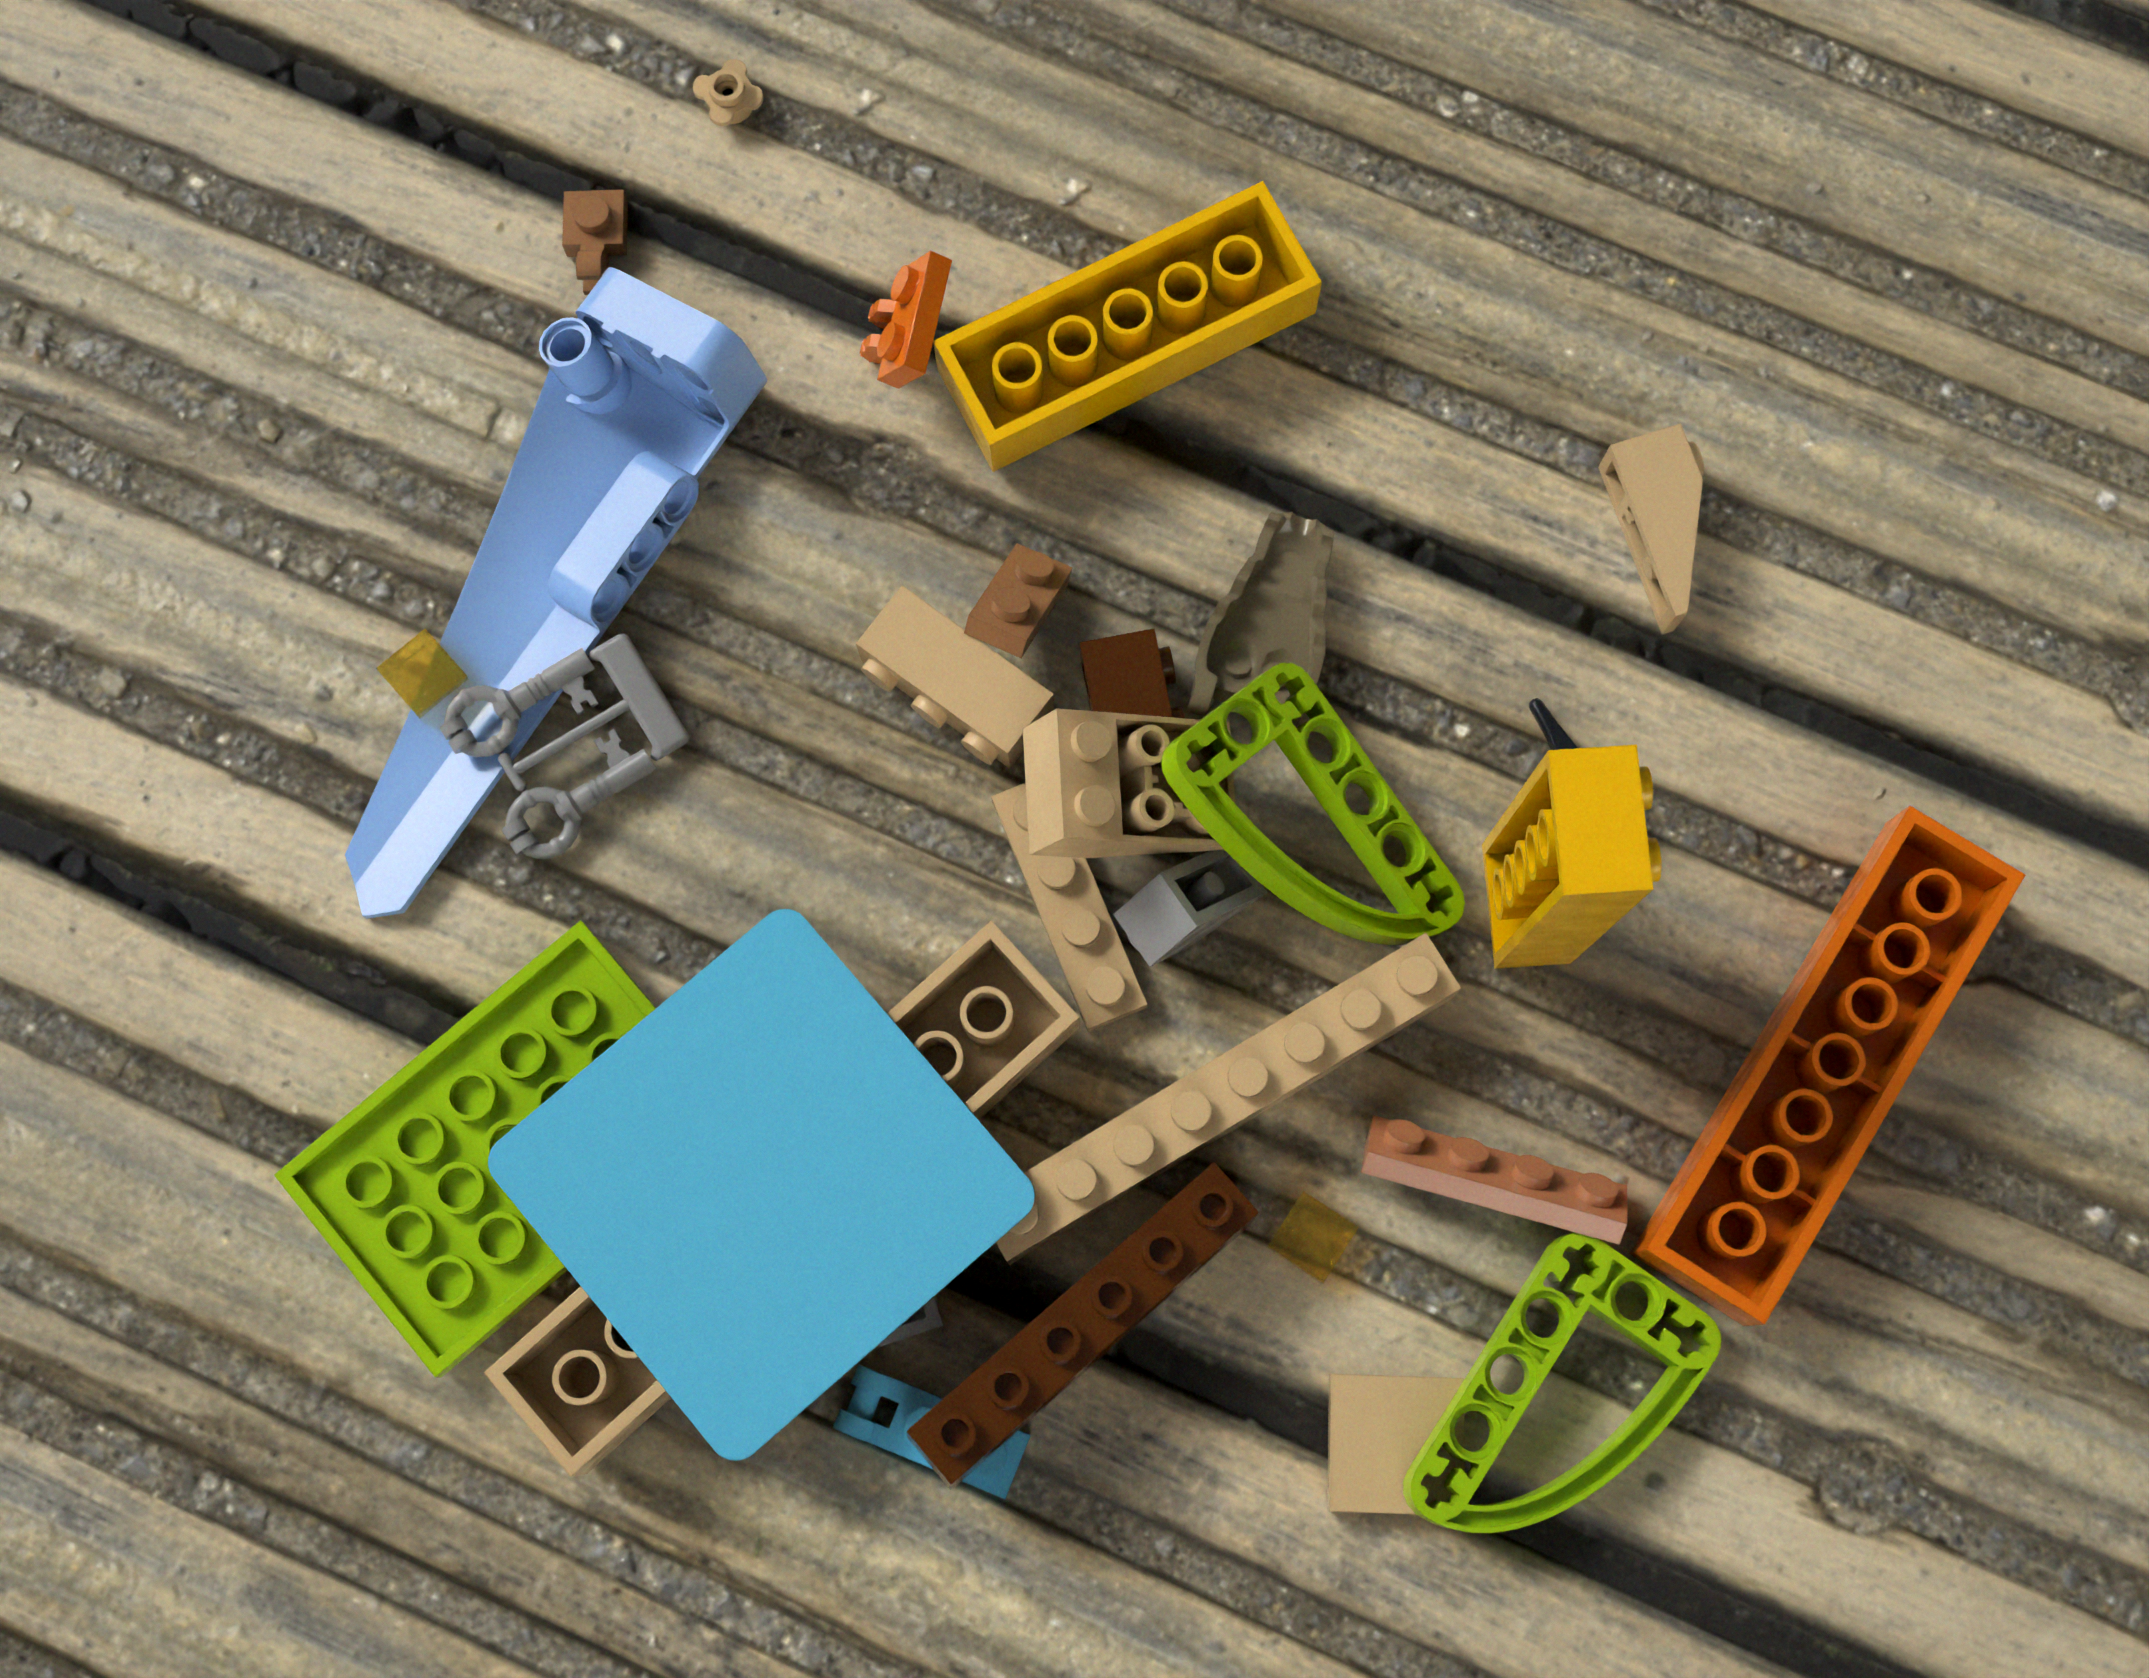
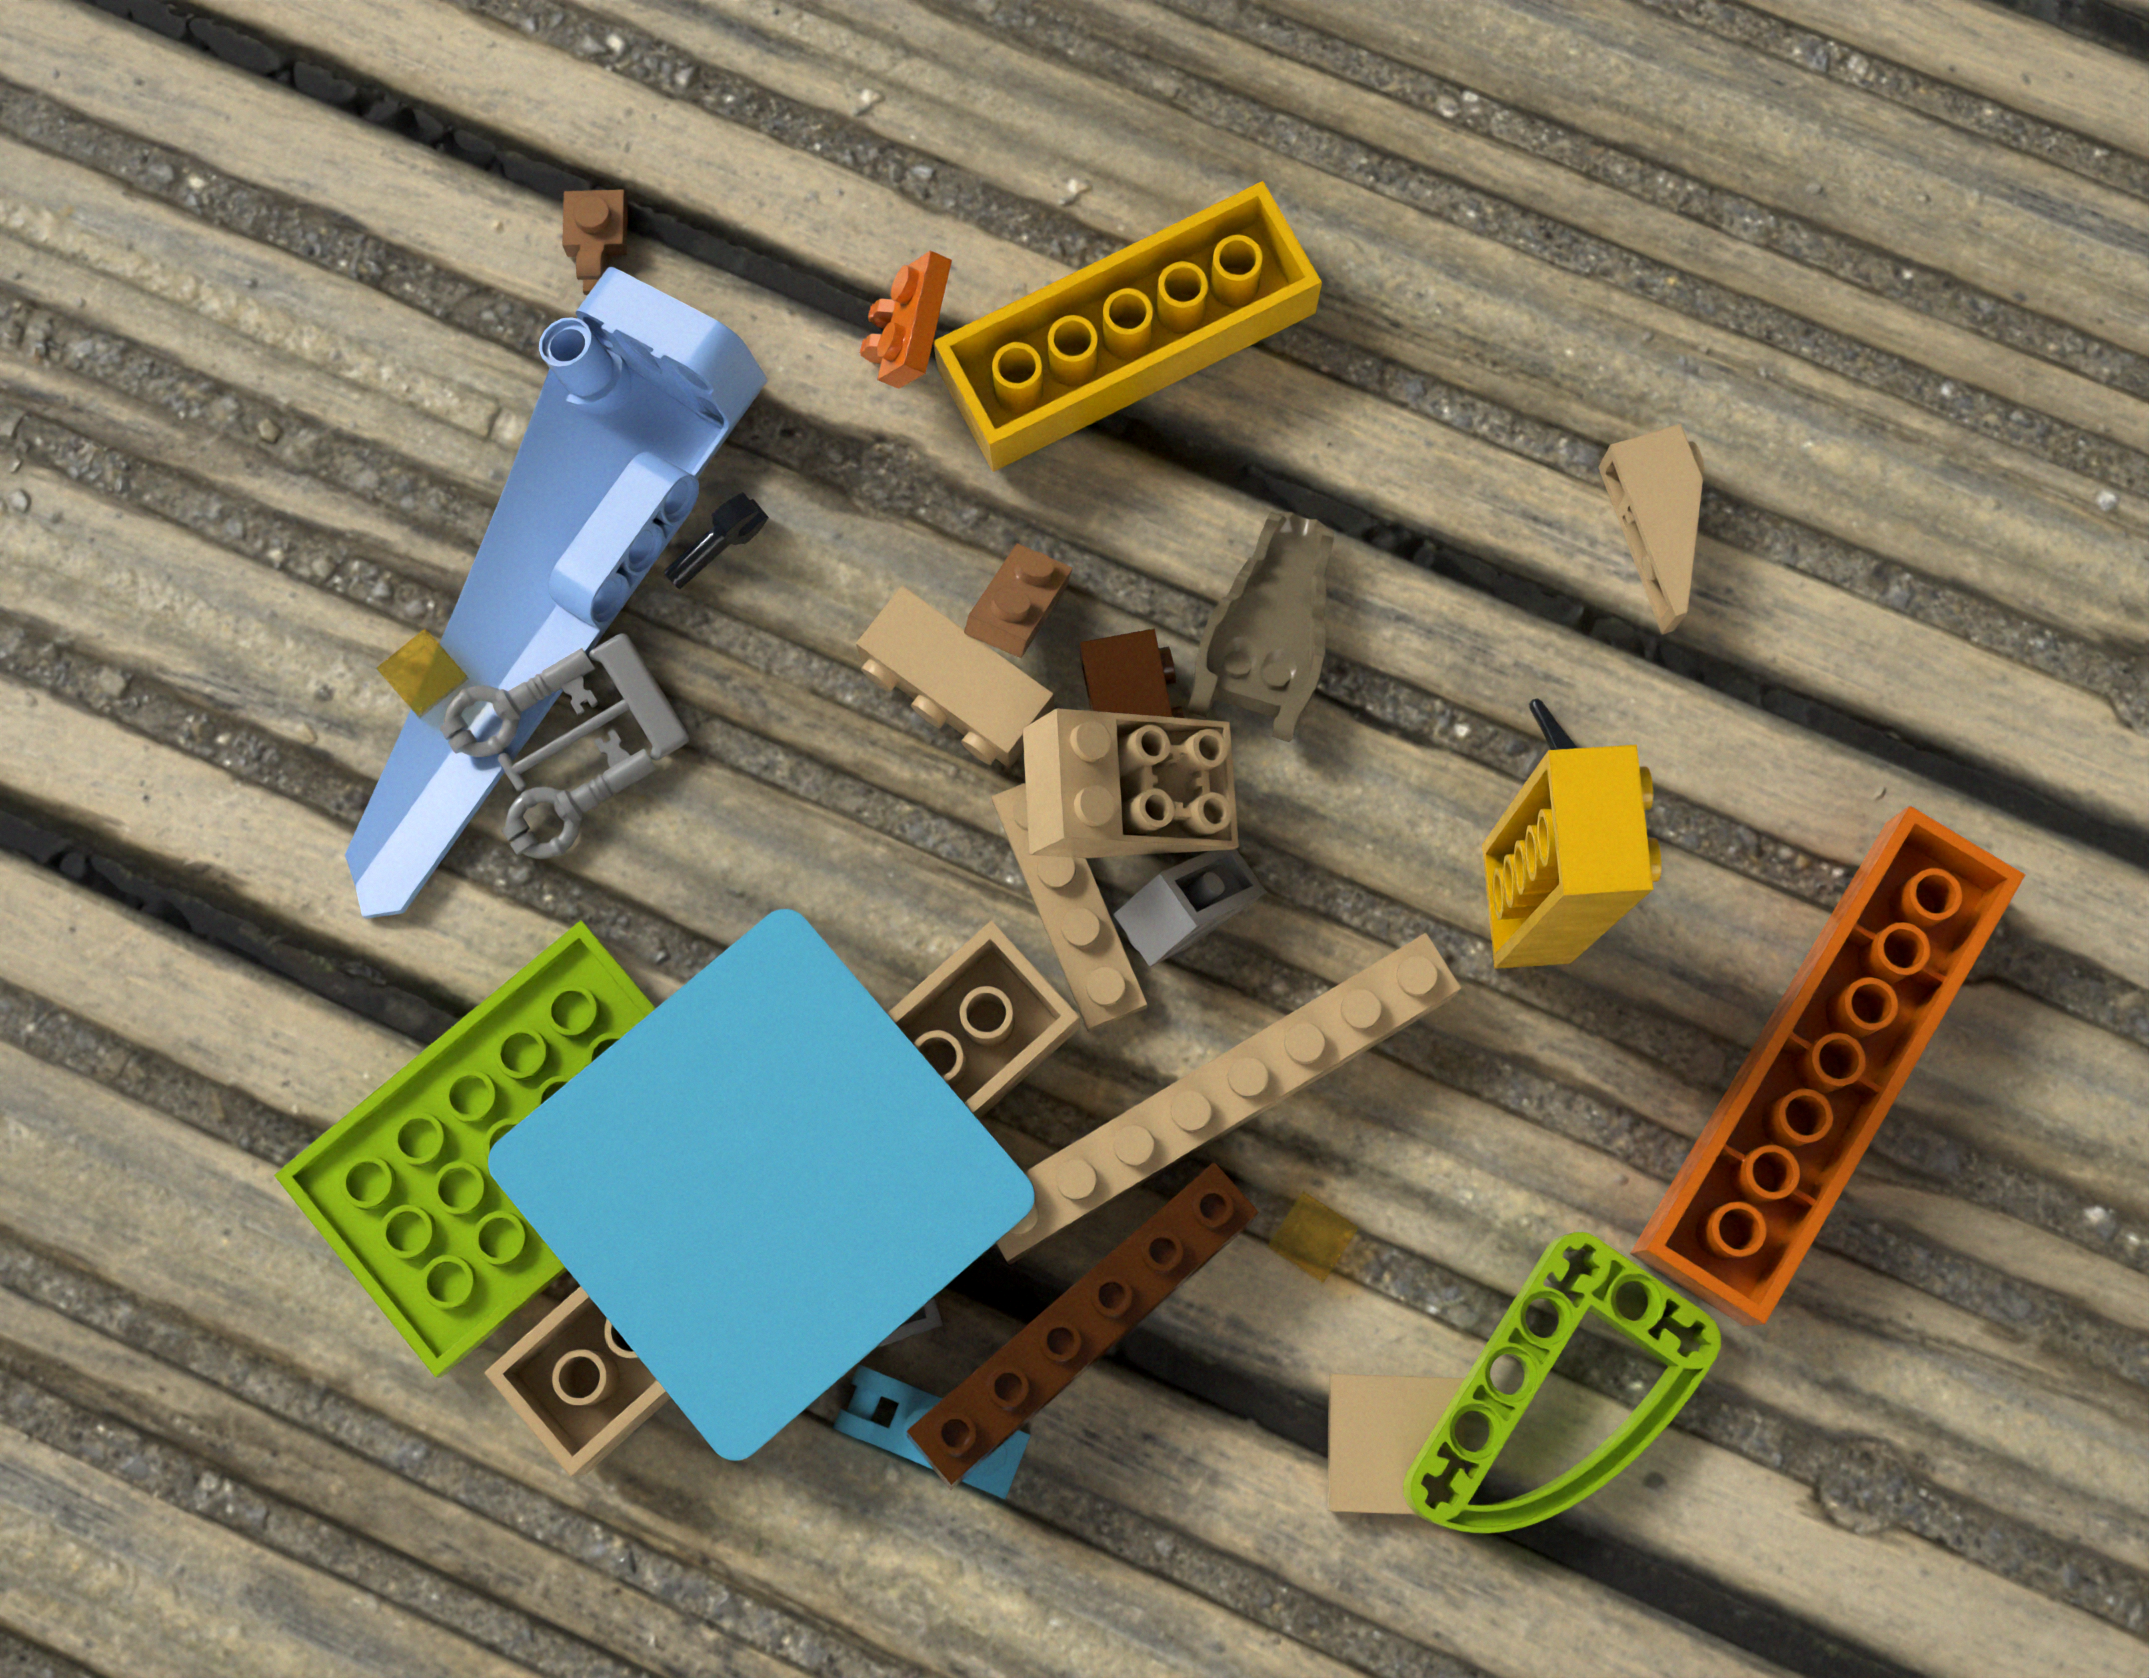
tan plate [693,59,763,126] -> none
lime beam [1161,663,1465,945] -> none
nougat plate [1361,1115,1628,1245] -> none
none -> black bar [663,492,769,589]

